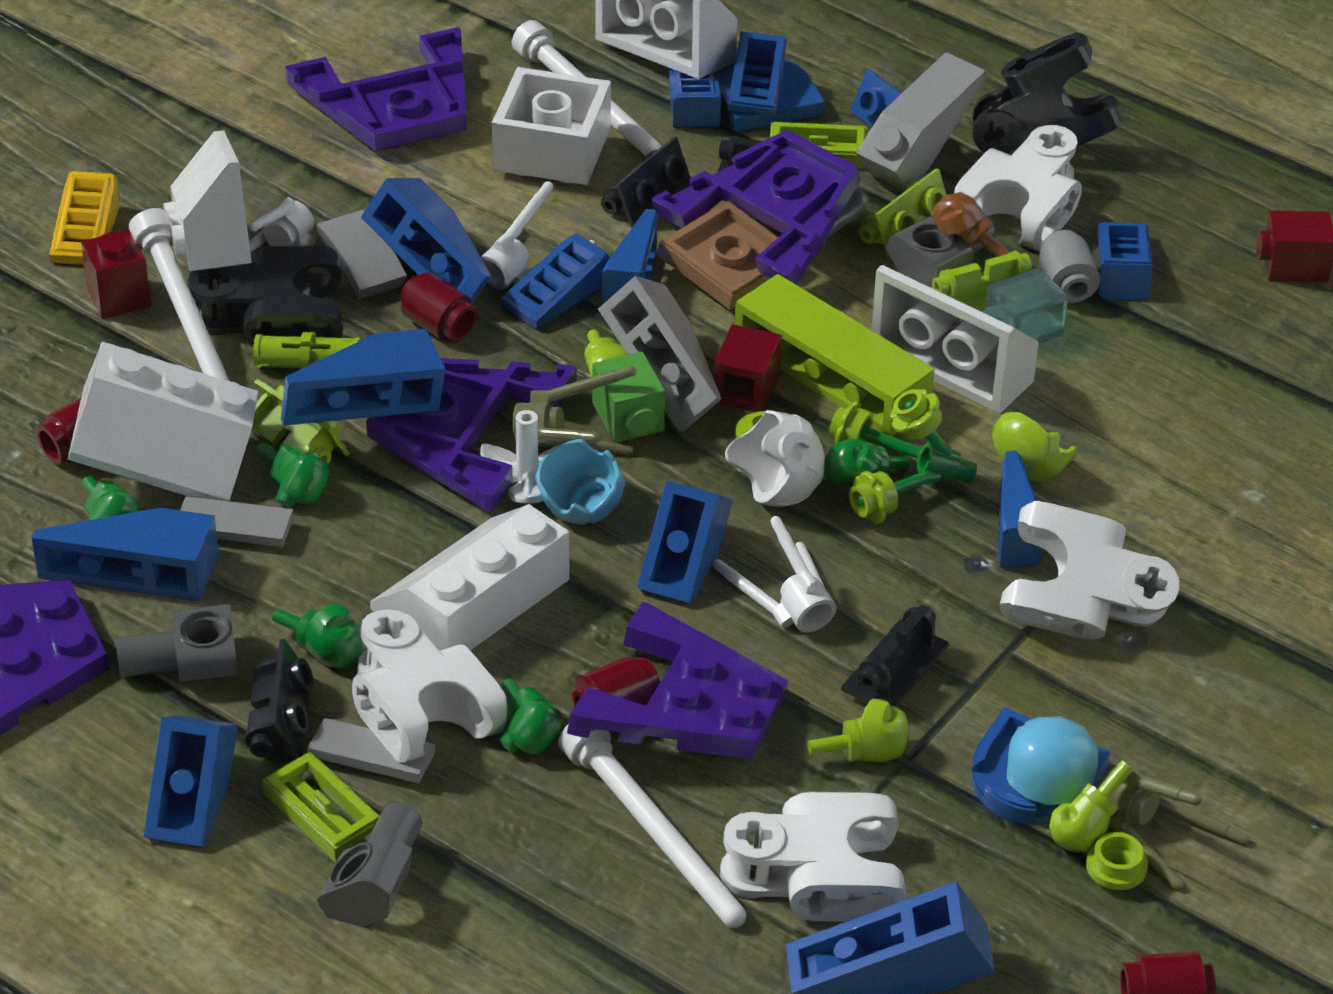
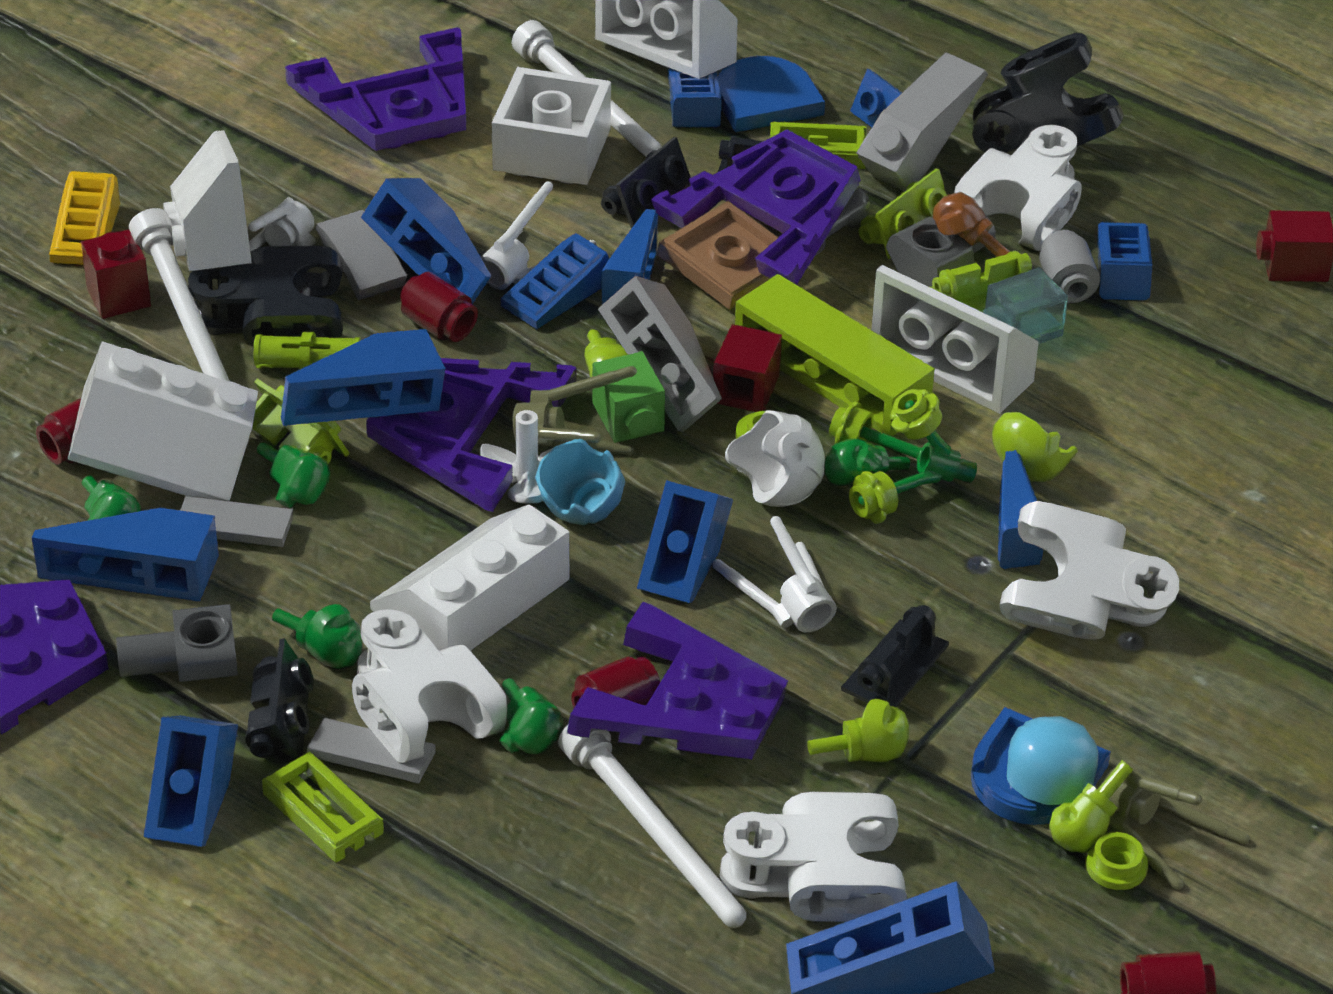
dark grey piece [317,802,423,927] -> none
blue slope [728,31,787,116] -> none

